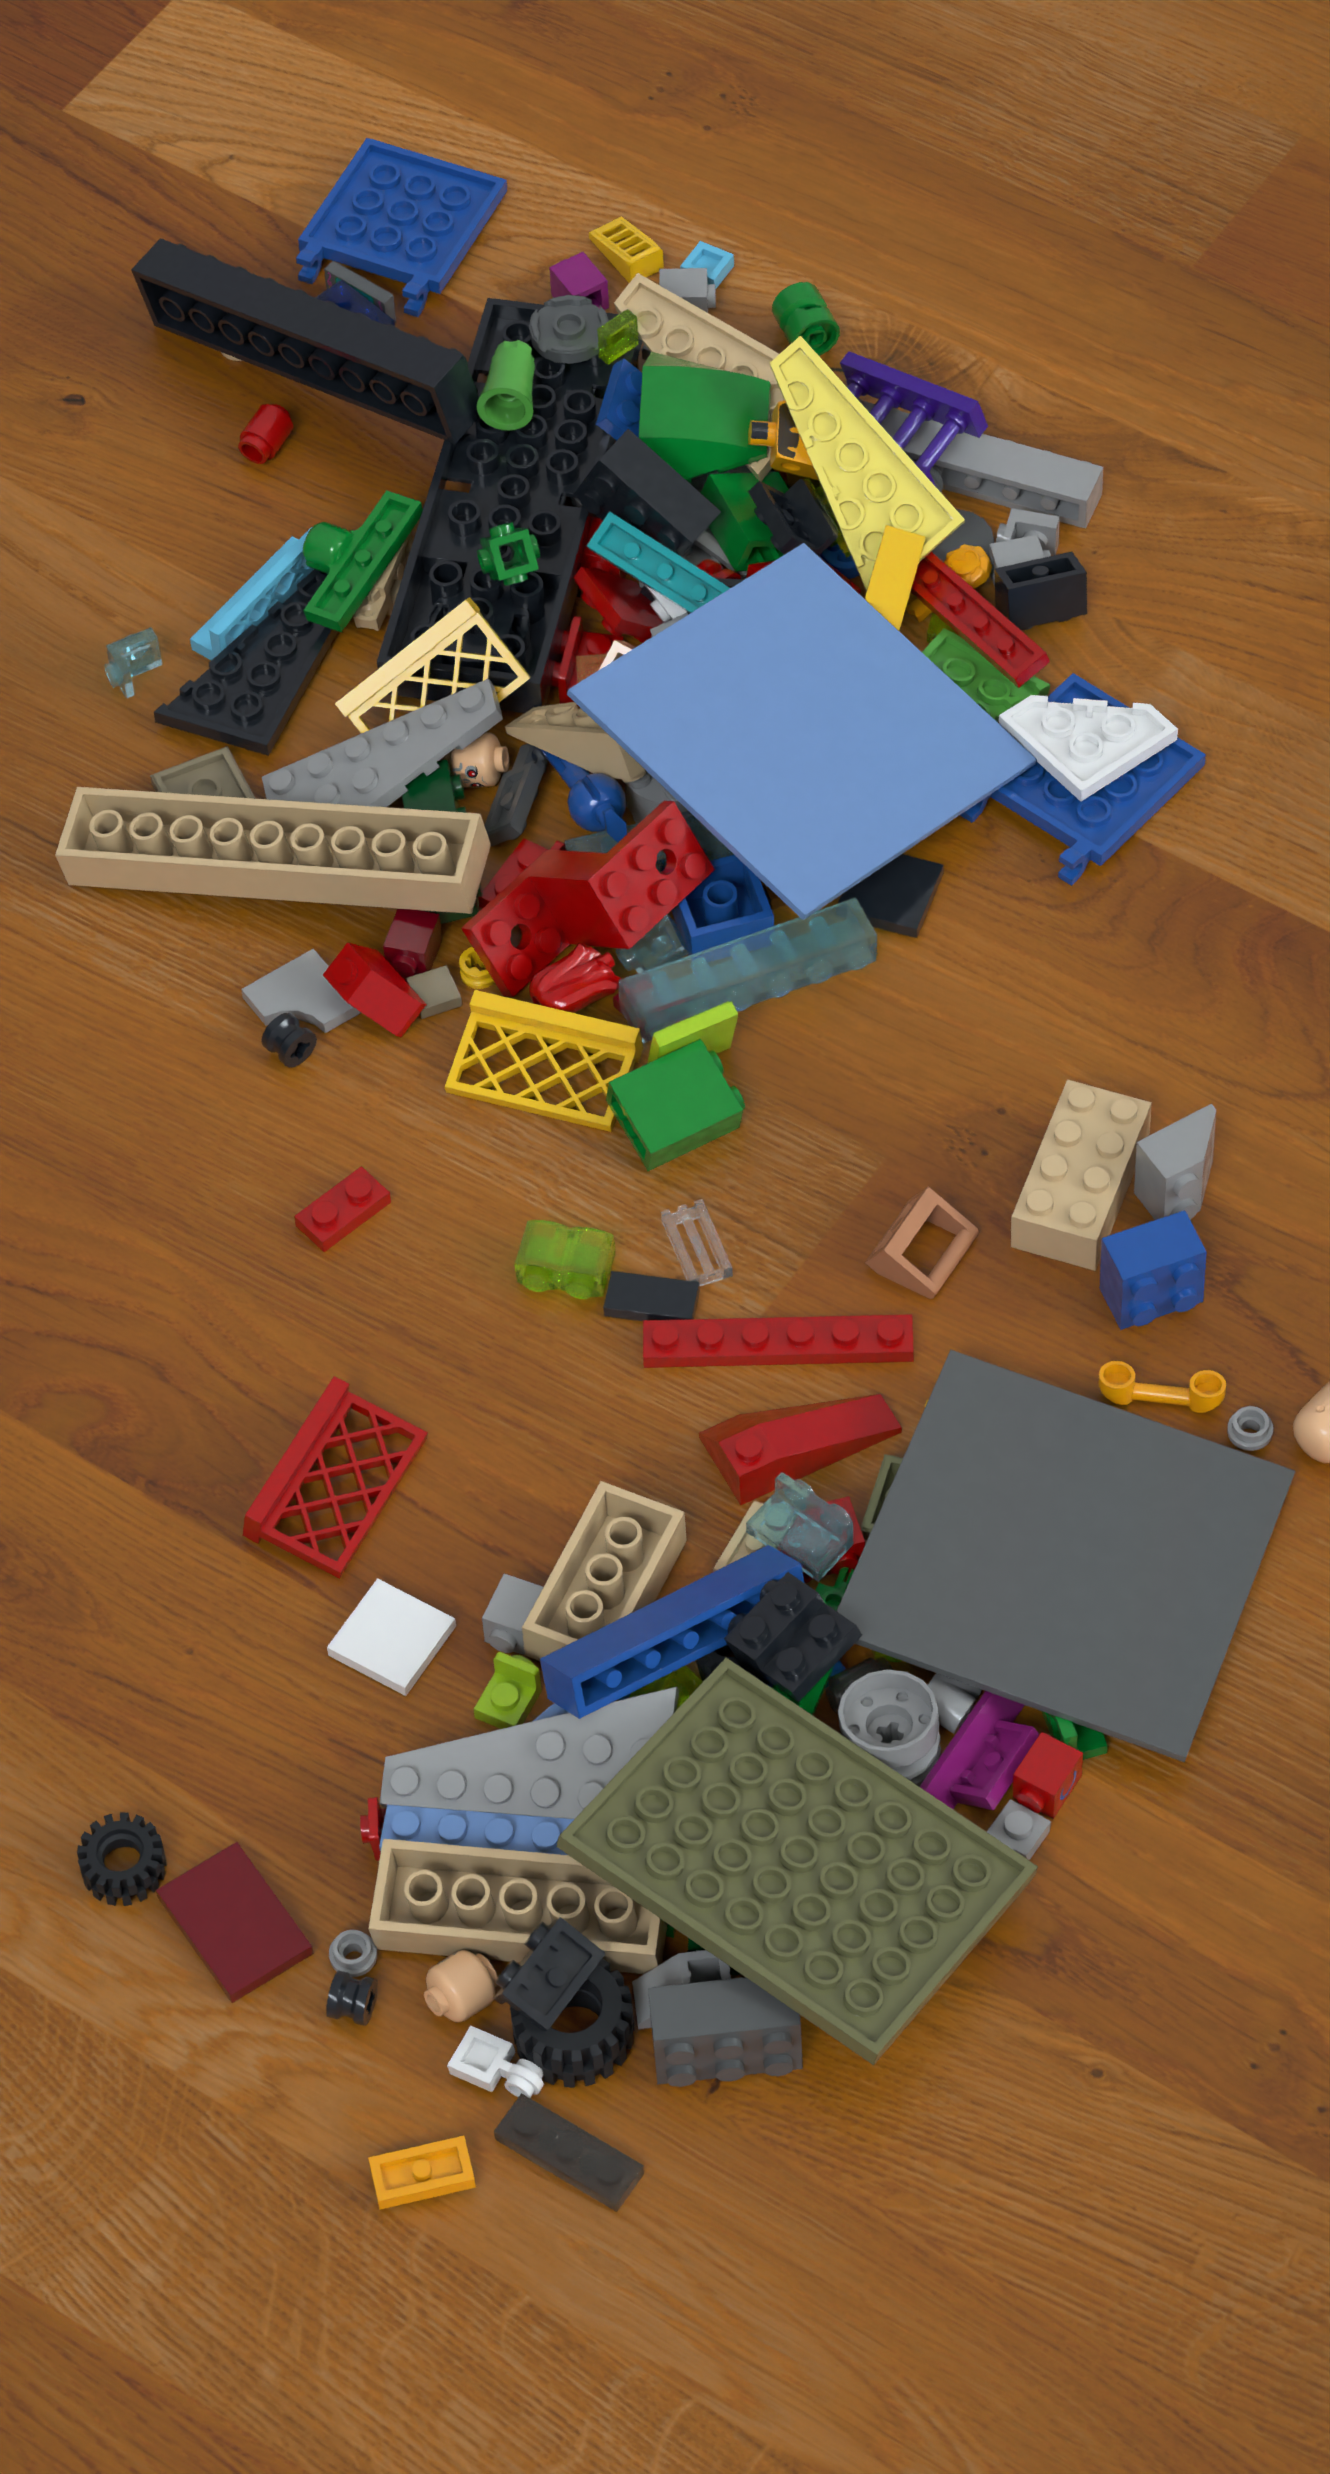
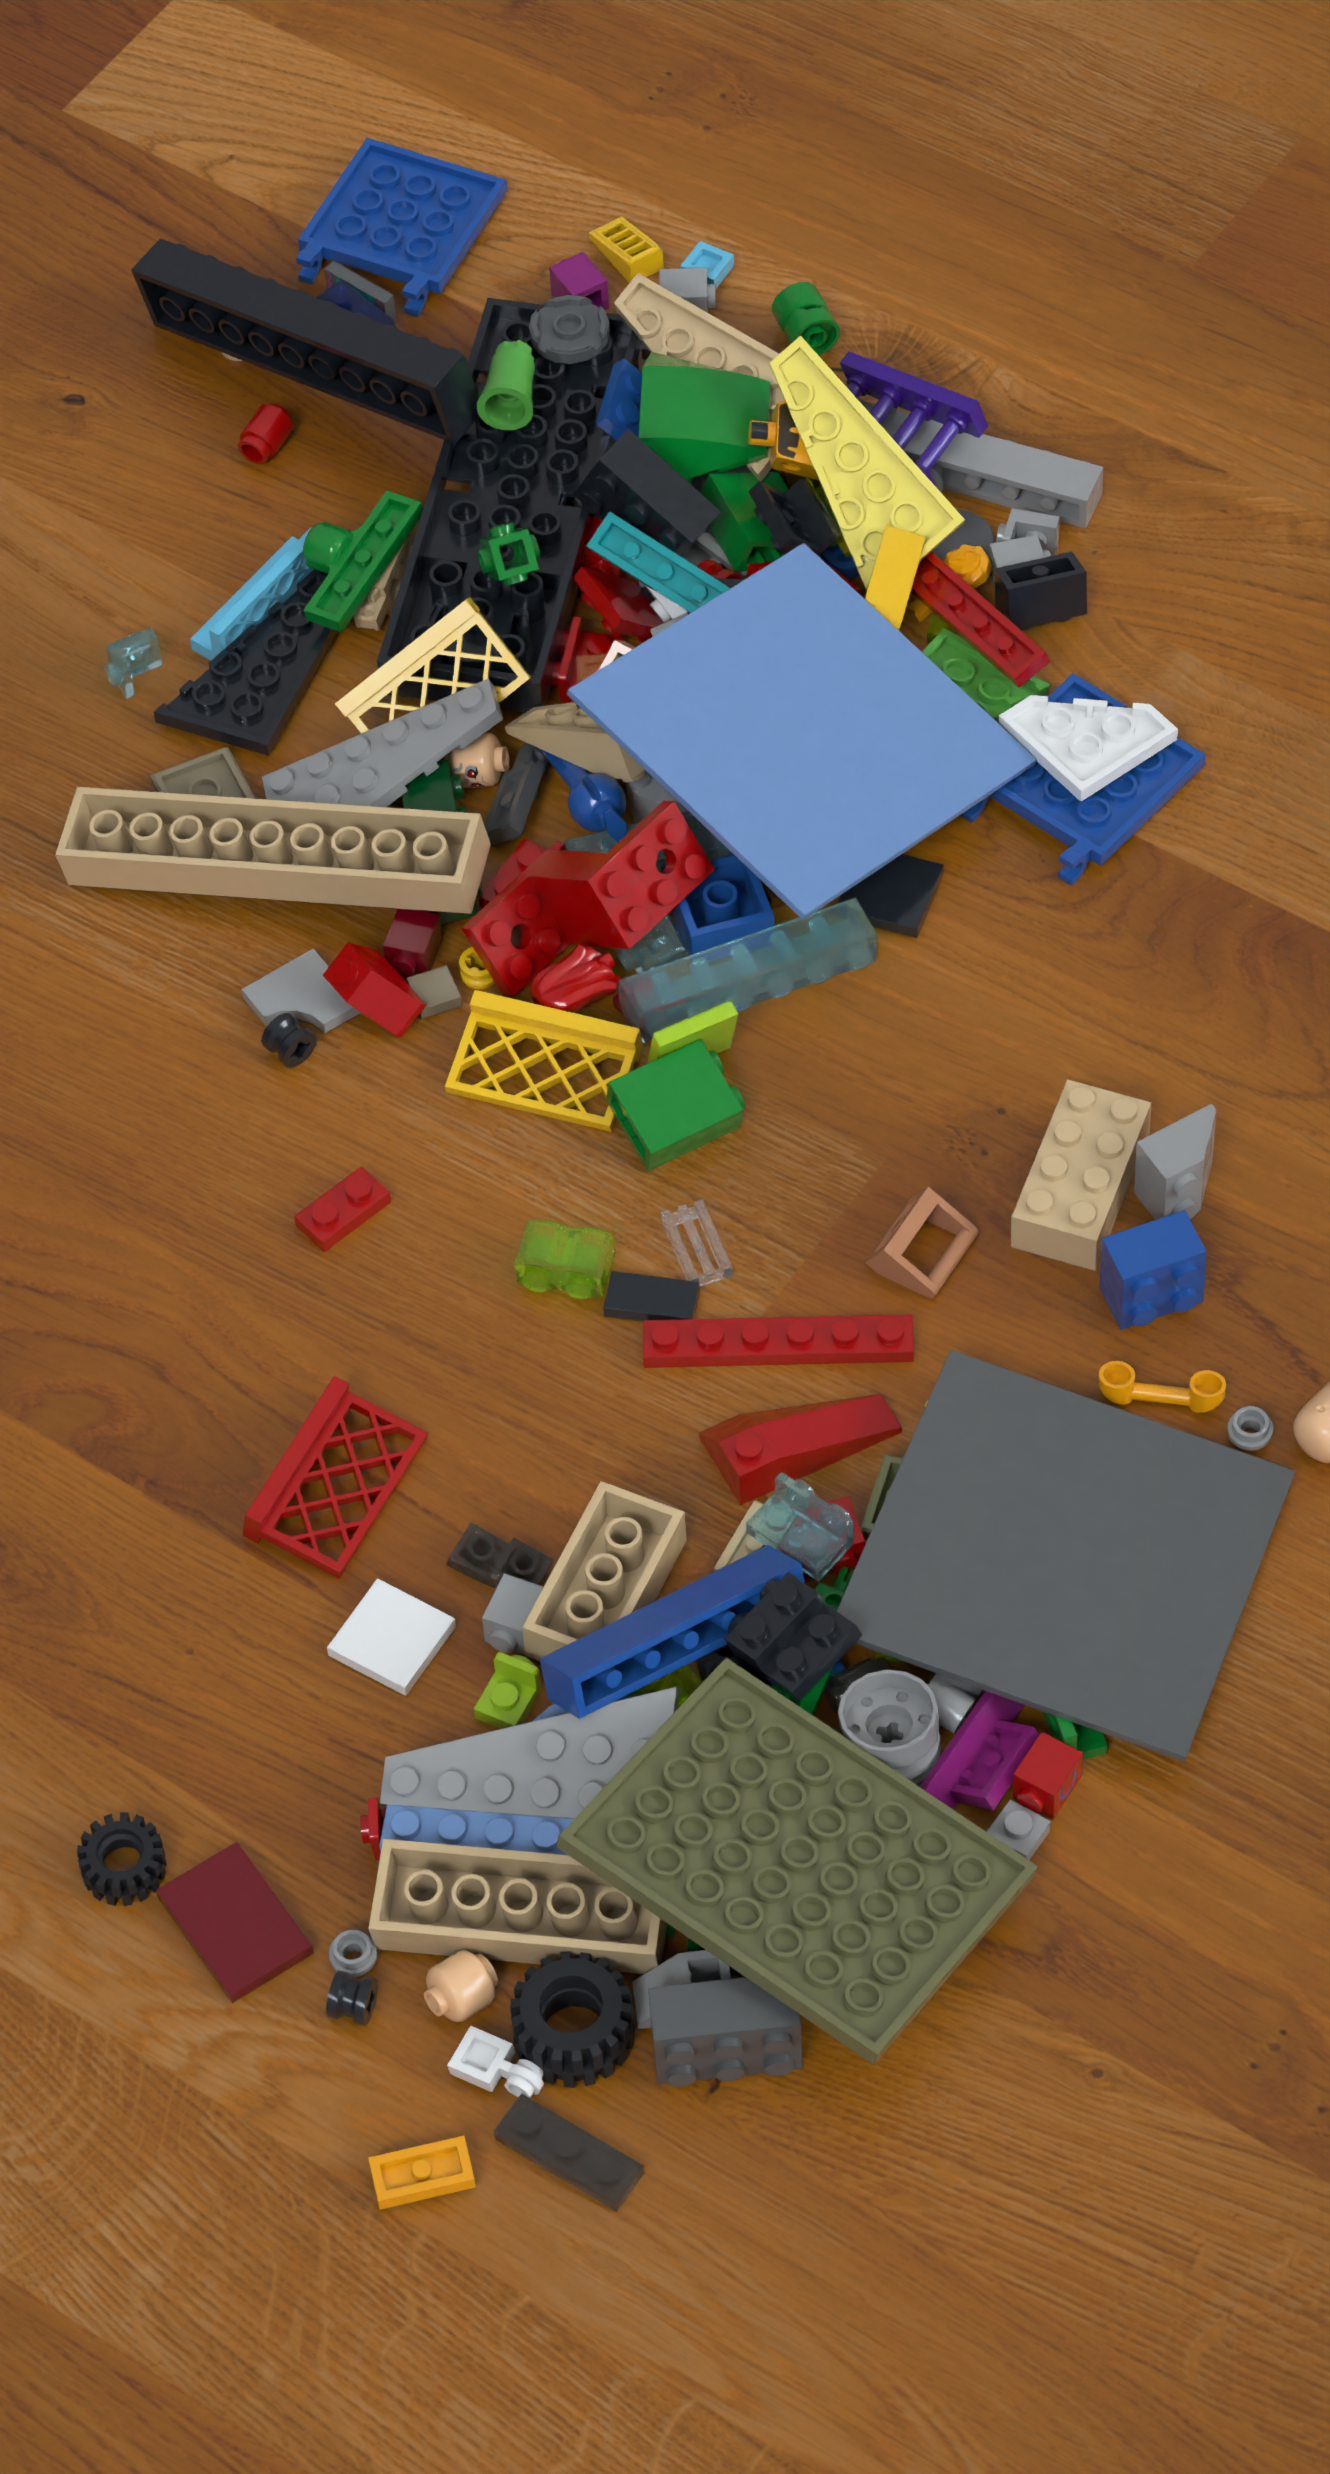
black bracket [493,1917,606,2032] -> none
clear neon green tile [597,309,639,365] -> none
none -> clear smoke slope [446,1523,553,1588]

